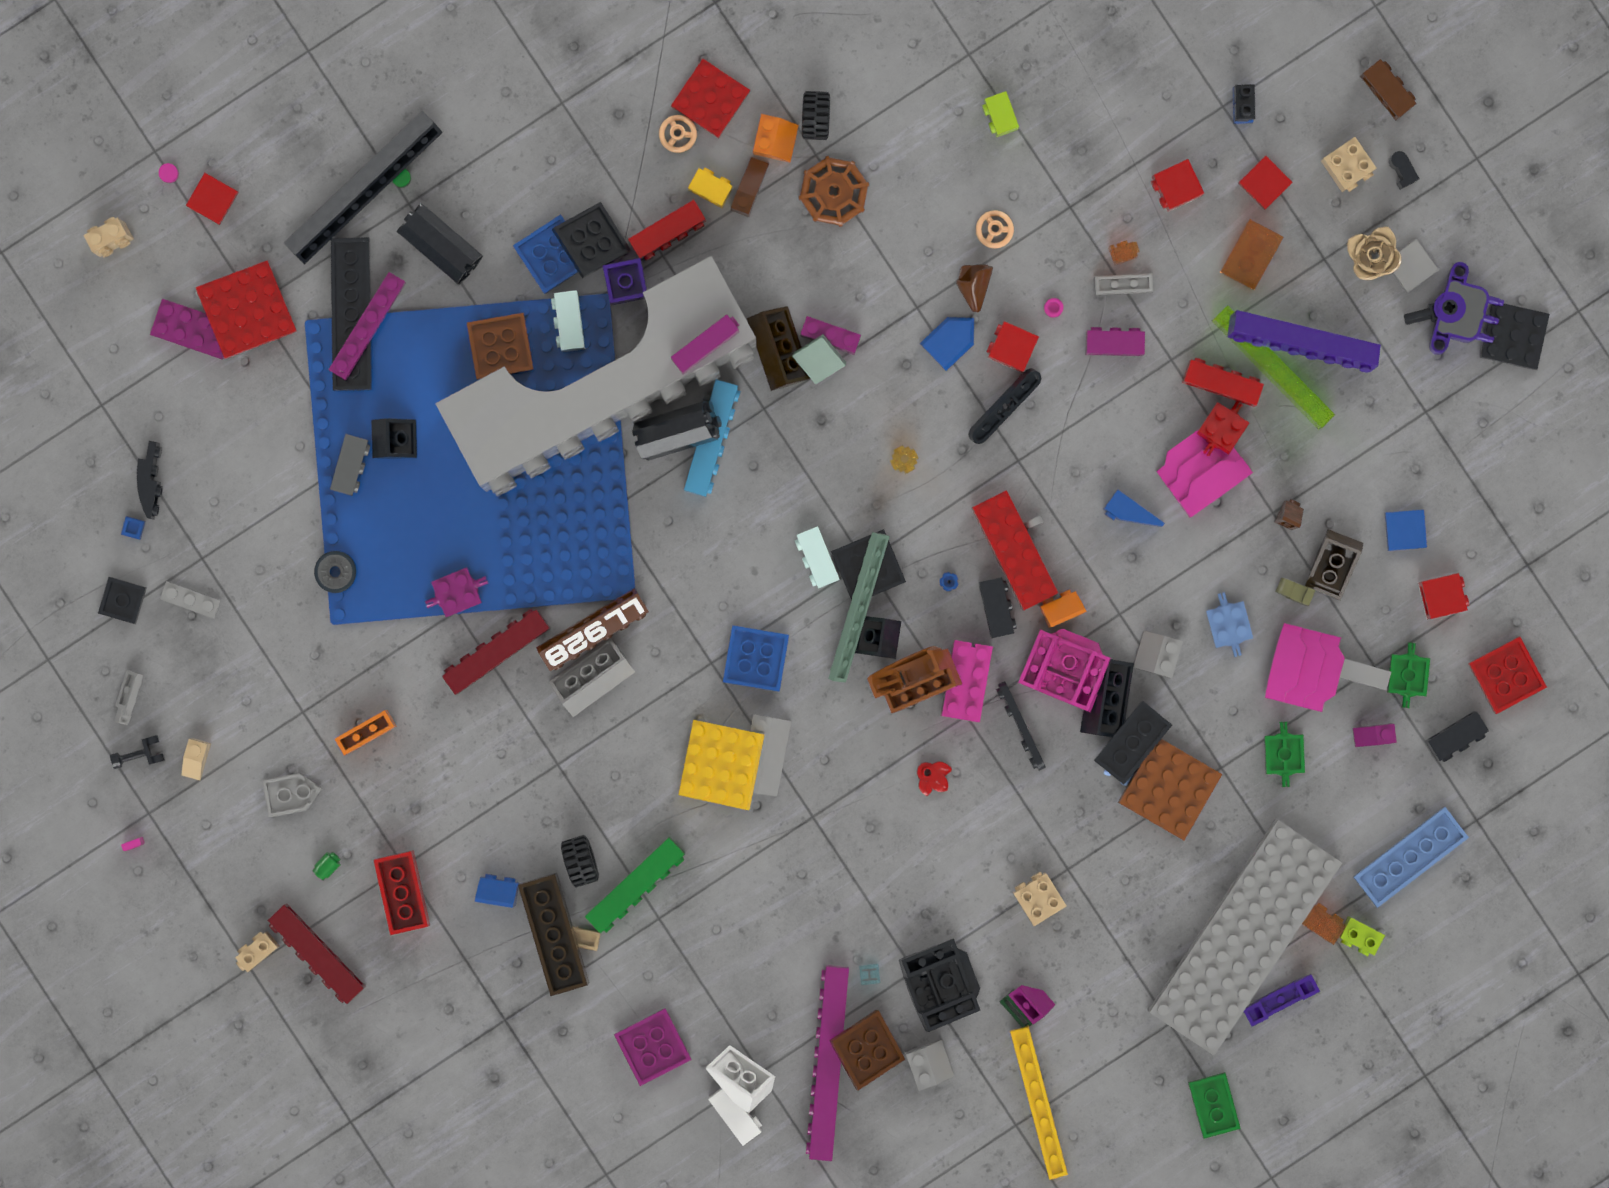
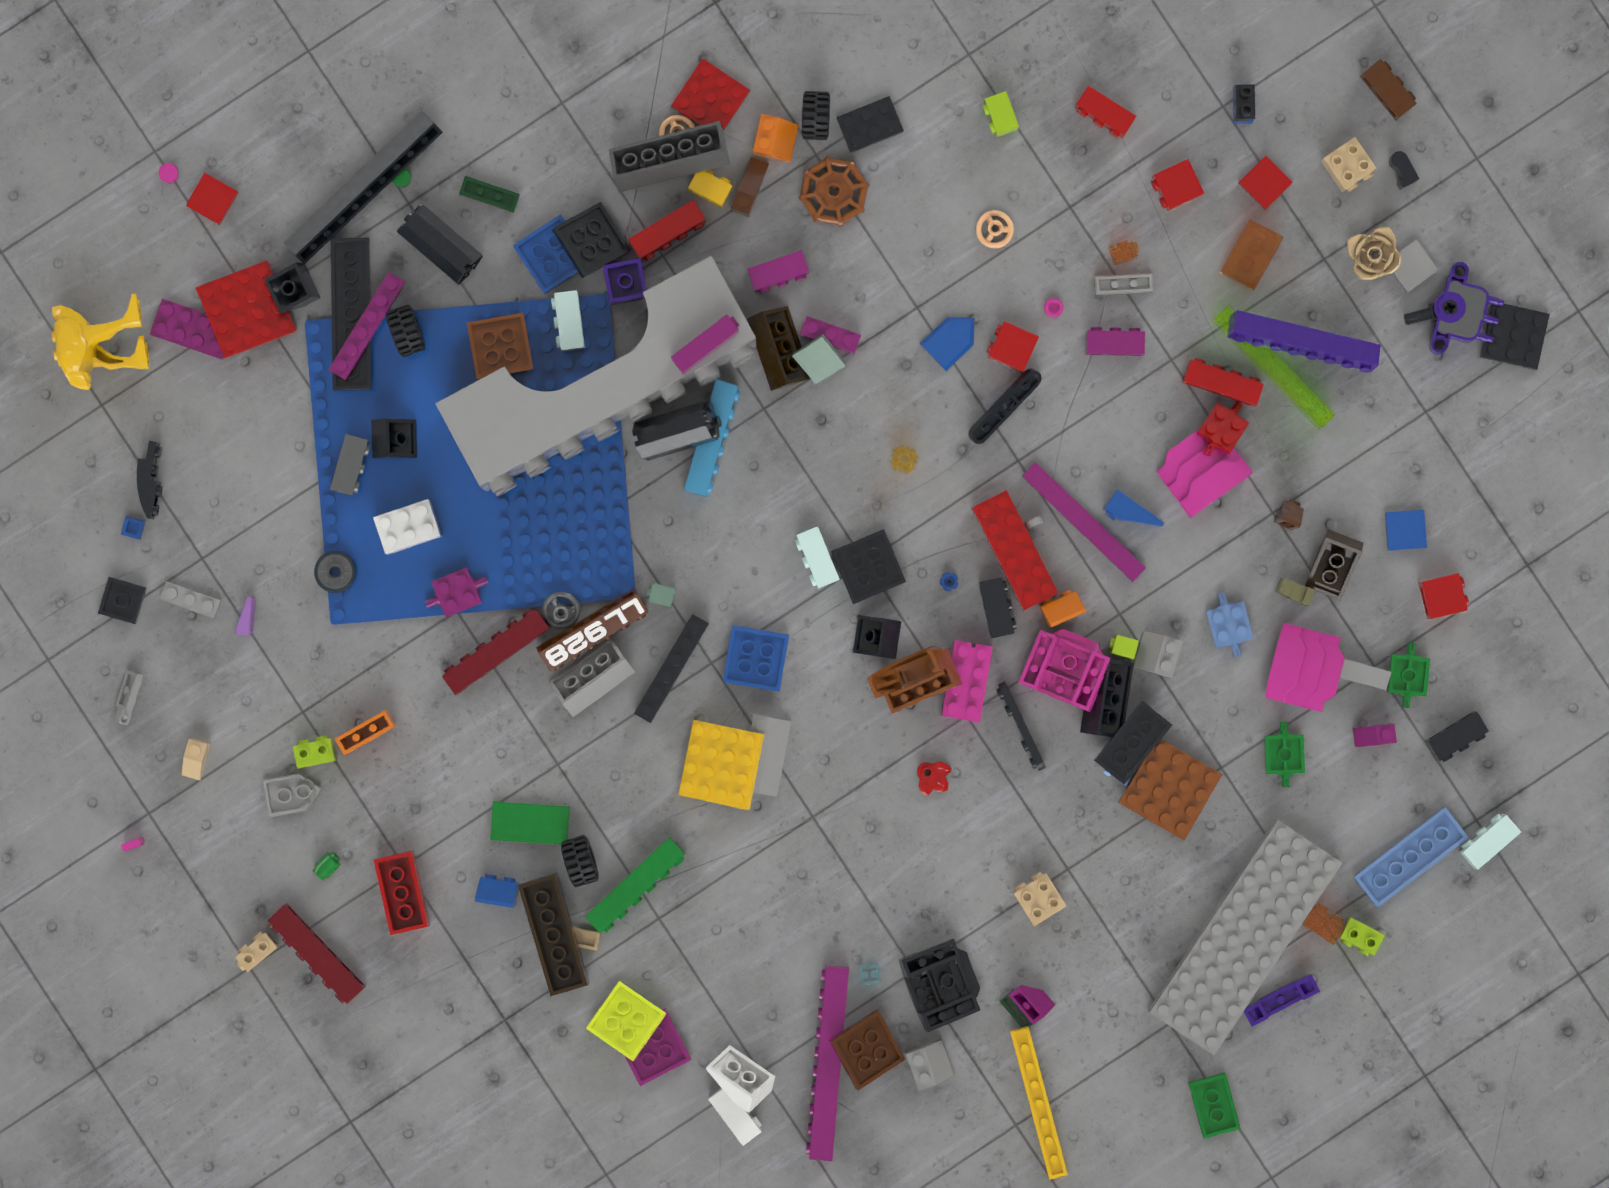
tan brick [83,217,134,258] -> none
black bar [110,735,165,769] -> none
sand green plate [828,532,890,682] -> none
reddish brown hat [956,264,993,312] -> none
red plate [1468,637,1547,714] -> none
none -> yellow animal [51,293,150,390]
none -> medium lavender slope [235,596,255,635]
none -> black slope [264,262,321,314]
none -> lime brick [293,735,337,769]
none -> white brick [373,499,442,555]
none -> black tyre [386,304,425,357]
none -> dark green plate [459,176,520,213]
none -> green tile [490,801,570,845]
none -> dark grey piece [542,592,581,629]
none -> neon yellow plate [586,981,666,1061]
none -> dark grey brick [609,121,730,193]
none -> black brick [634,614,709,723]
none -> sand green brick [646,583,676,607]
none -> magenta brick [748,250,809,294]
none -> black plate [836,96,904,153]
none -> magenta tile [1022,462,1146,582]
none -> red brick [1074,85,1137,138]
none -> lime brick [1108,635,1139,659]
none -> light aqua brick [1459,814,1521,870]

